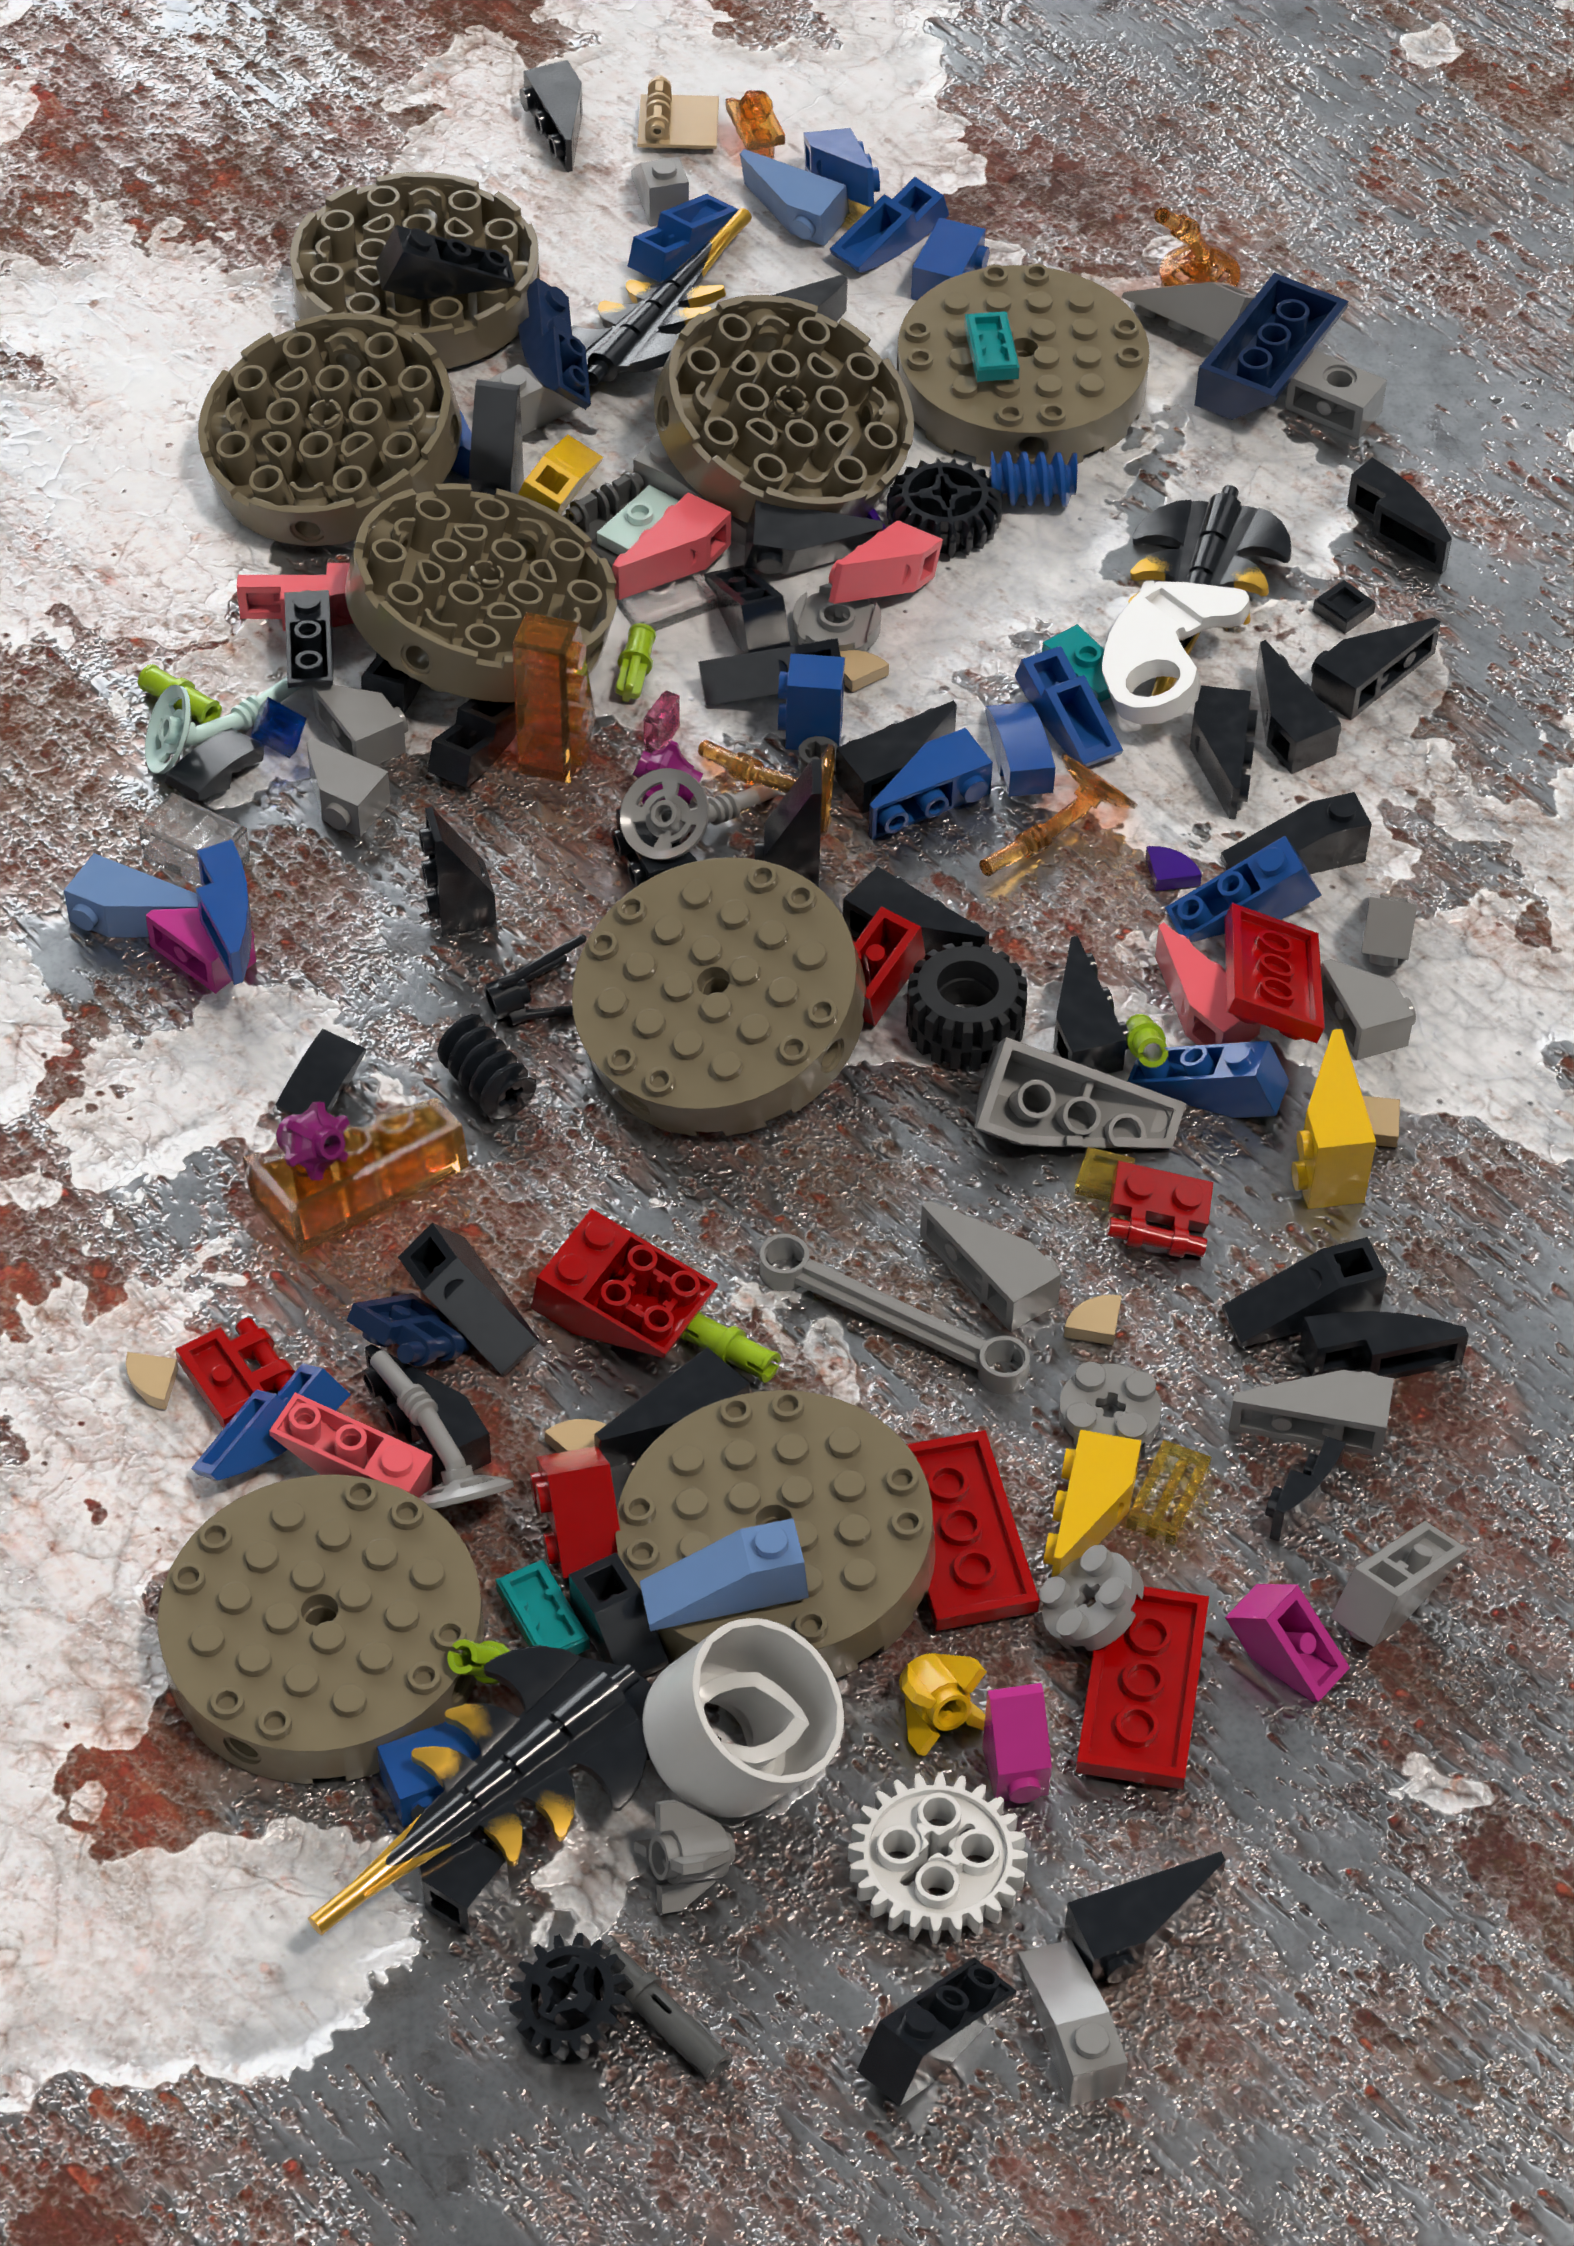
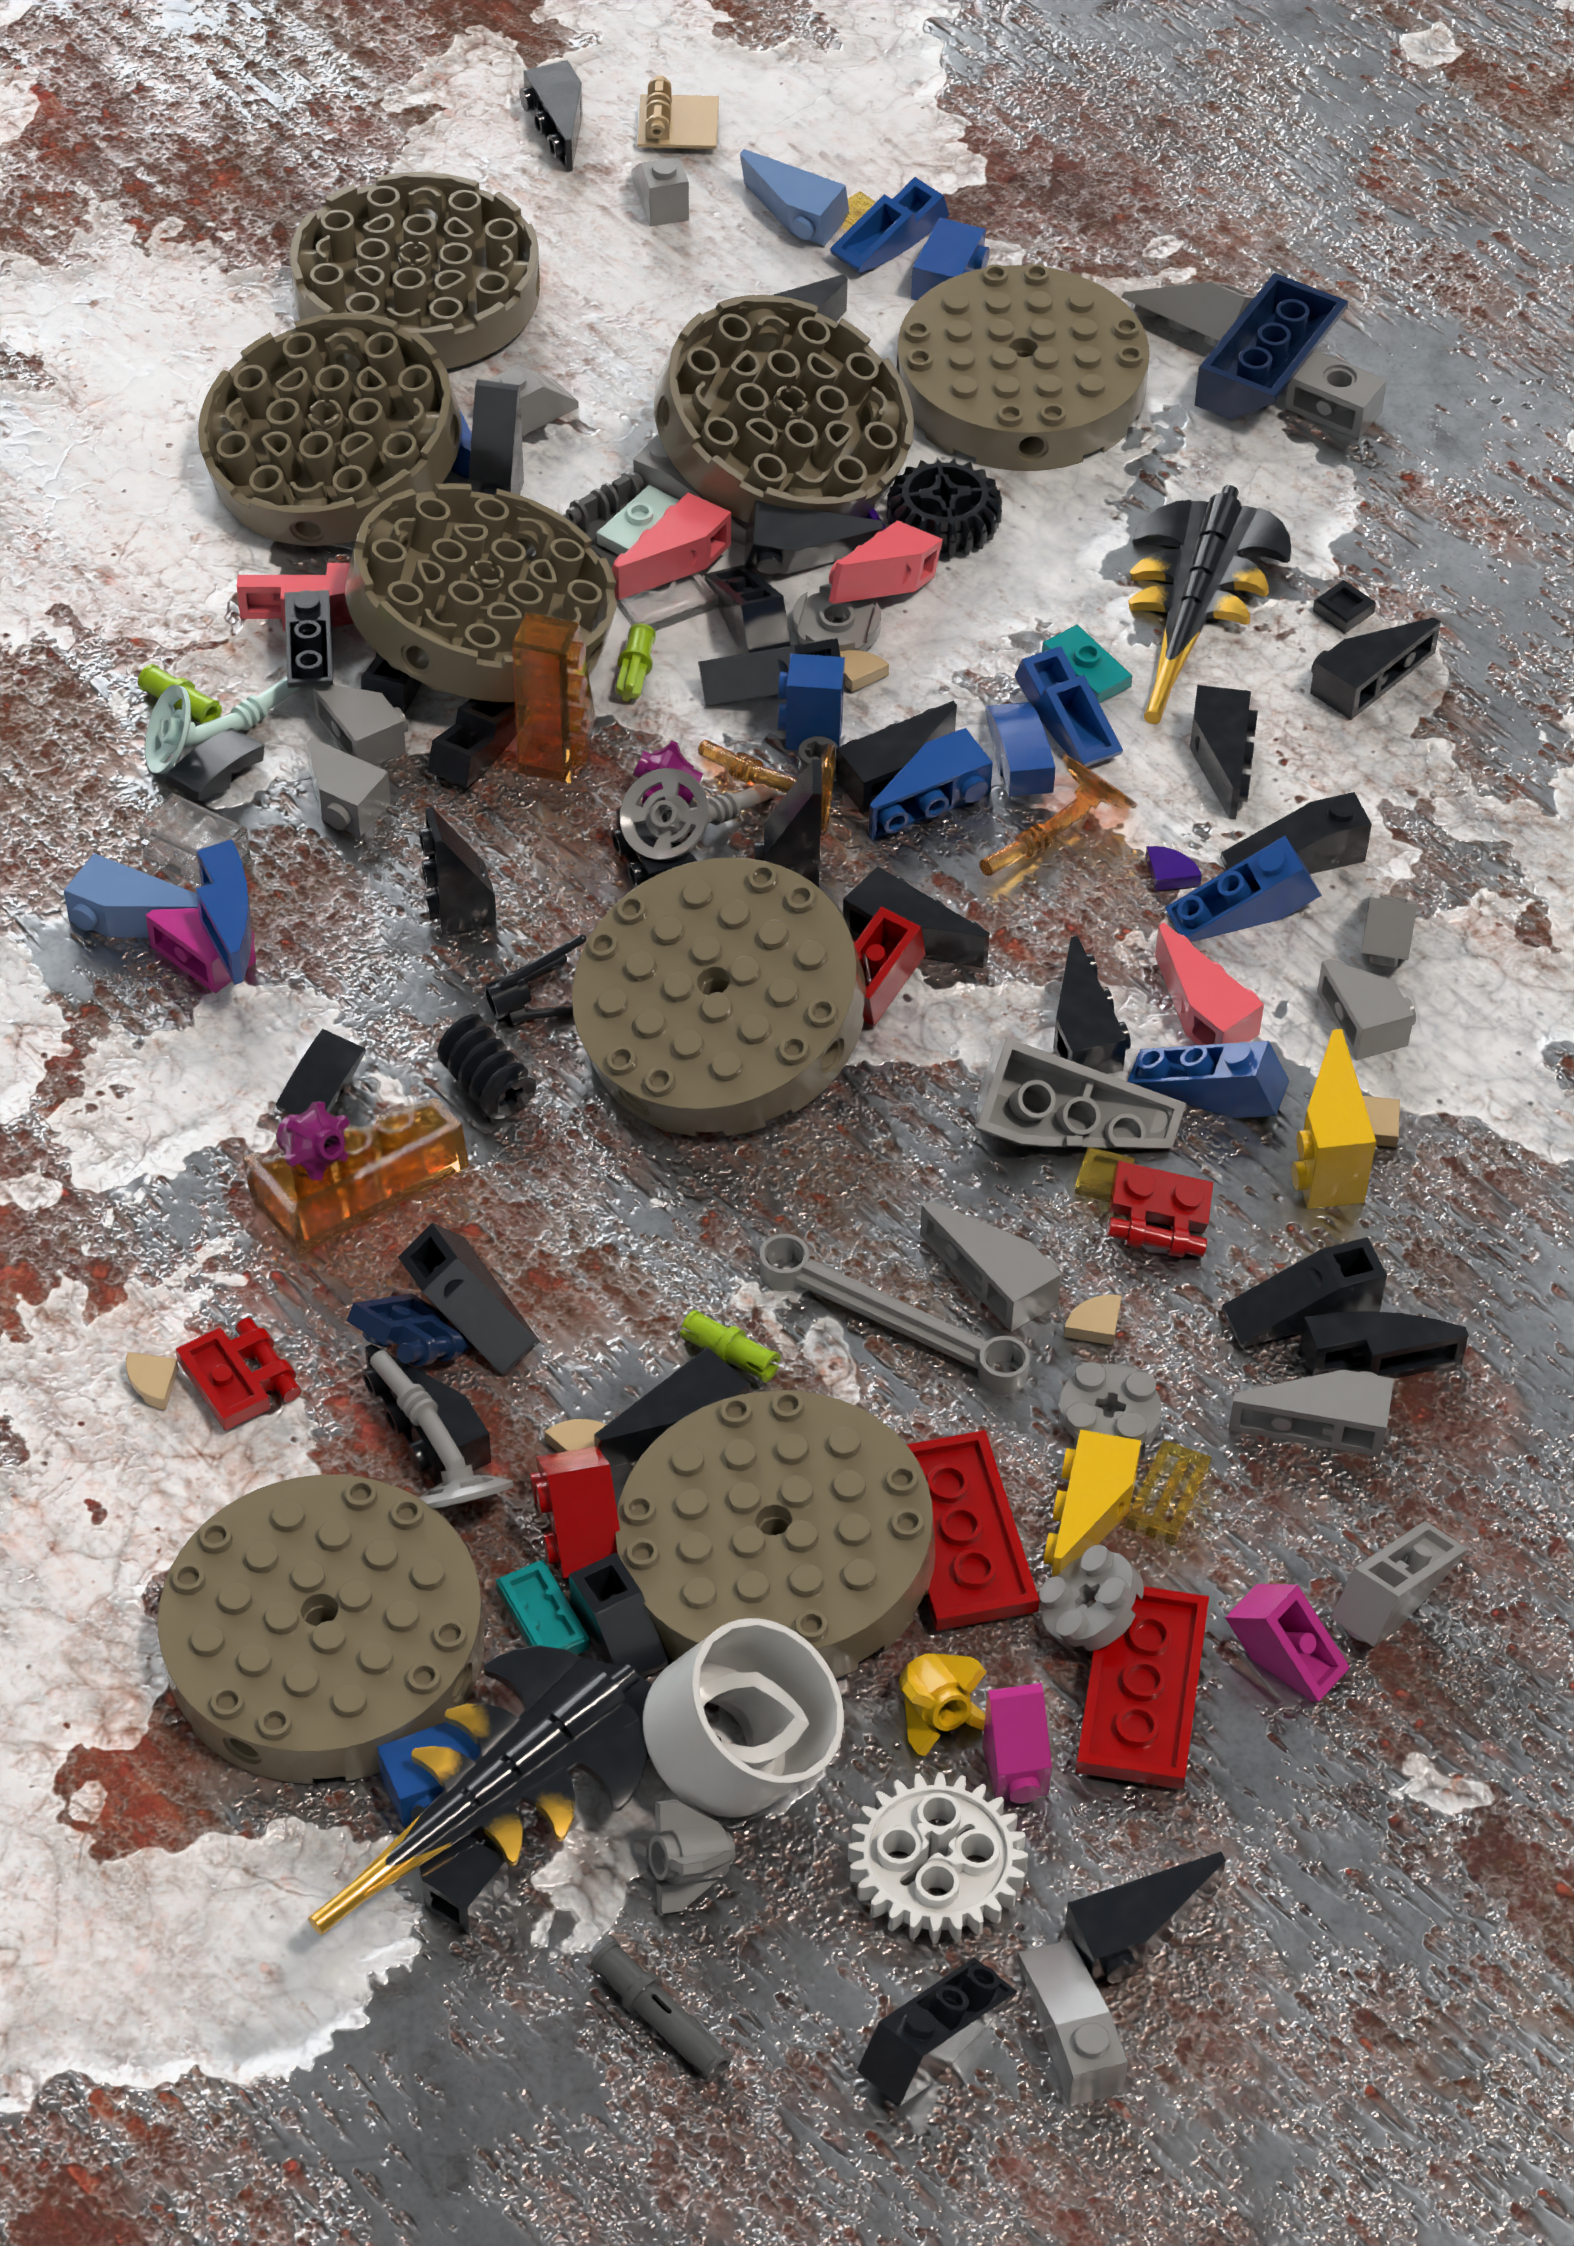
blue slope [191,1363,351,1481] -> none
clear blue tile [250,697,307,758] -> none
coral slope [269,1393,433,1498] -> none
black slope [375,225,516,300] -> none
lime pin [448,1639,511,1684] -> none
black gear [509,1933,634,2061] -> none
dark blue slope [518,278,591,410] -> none
yellow slope [518,434,603,515] -> none
red slope [531,1208,718,1358] -> none
black animal [571,208,752,386] -> none
blue slope [628,194,739,283] -> none
medium blue slope [640,1518,809,1631] -> none
clear pink tile [643,690,680,753] -> none
clear orange hips [725,90,785,159] -> none
blue slope [803,128,880,207] -> none
black tyre [906,942,1028,1070] -> none
teal plate [964,311,1020,382] -> none
blue piece [989,451,1078,507] -> none
white animal [1102,580,1251,724] -> none
lime pin [1126,1014,1168,1068] -> none
clear orange dish [1154,207,1241,287] -> none
red plate [1225,903,1325,1044] -> none
black slope [1256,640,1341,774] -> none
black slope [1265,1436,1346,1542] -> none
black slope [1347,457,1452,574] -> none

